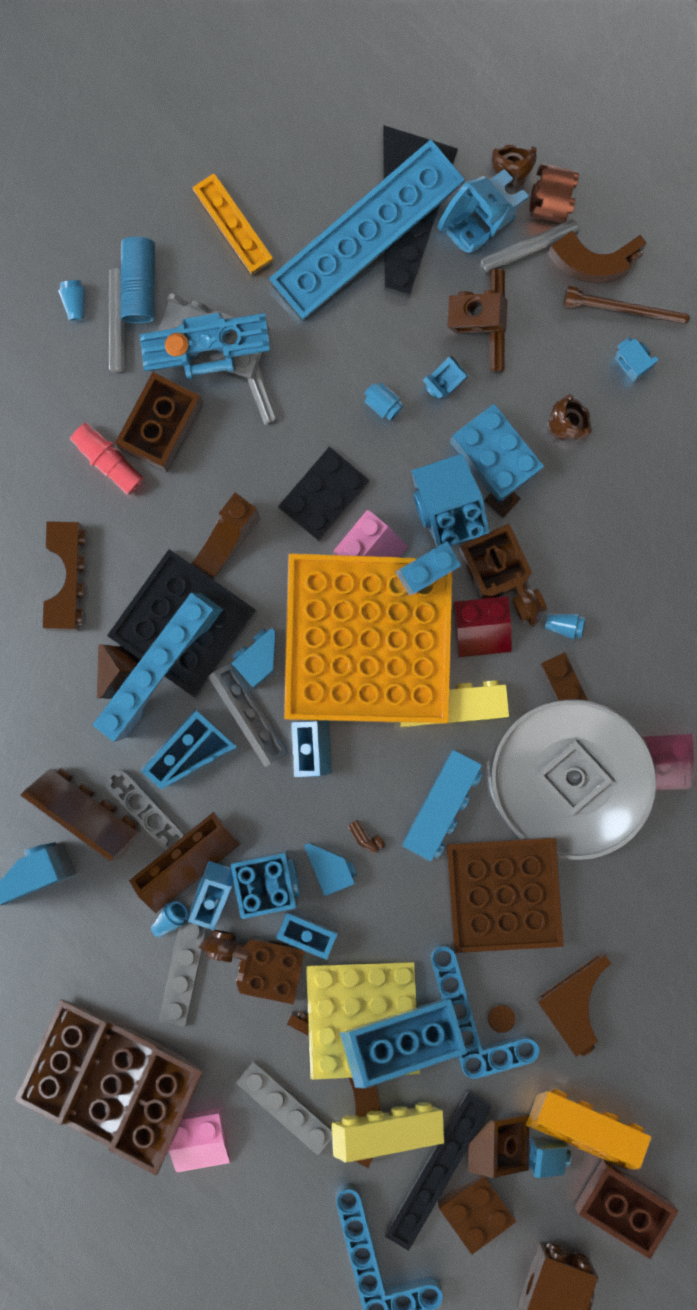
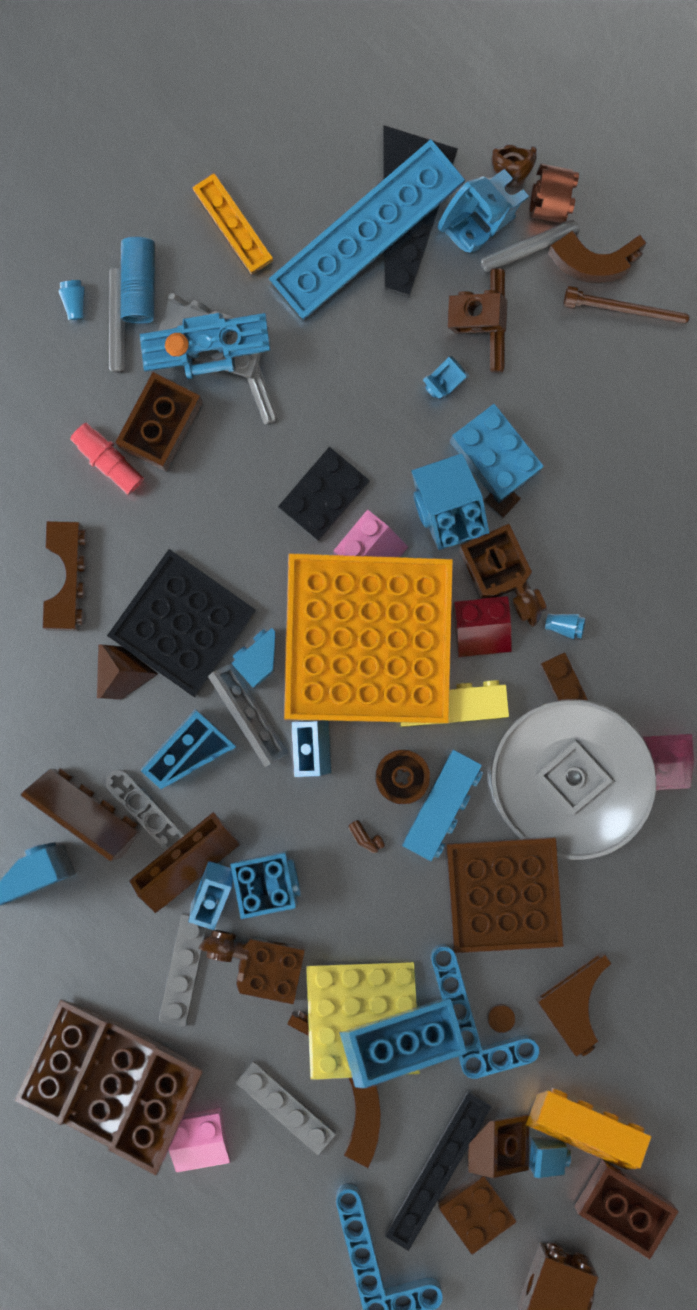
dark azure arch [92,593,223,742] -> none
dark azure cone [151,901,188,938] -> none
reddish brown arch [191,492,260,580] -> none
dark azure brick [276,911,338,960] -> none
dark azure slope [304,843,357,896] -> none
light yellow brick [332,1102,444,1163] -> none
dark azure brick [364,382,404,421] -> none
dark azure brick [395,542,461,595] -> none
reddish brown hair [547,394,592,440] -> none
dark azure brick [614,337,659,382] -> none
none -> reddish brown brick [375,750,430,804]

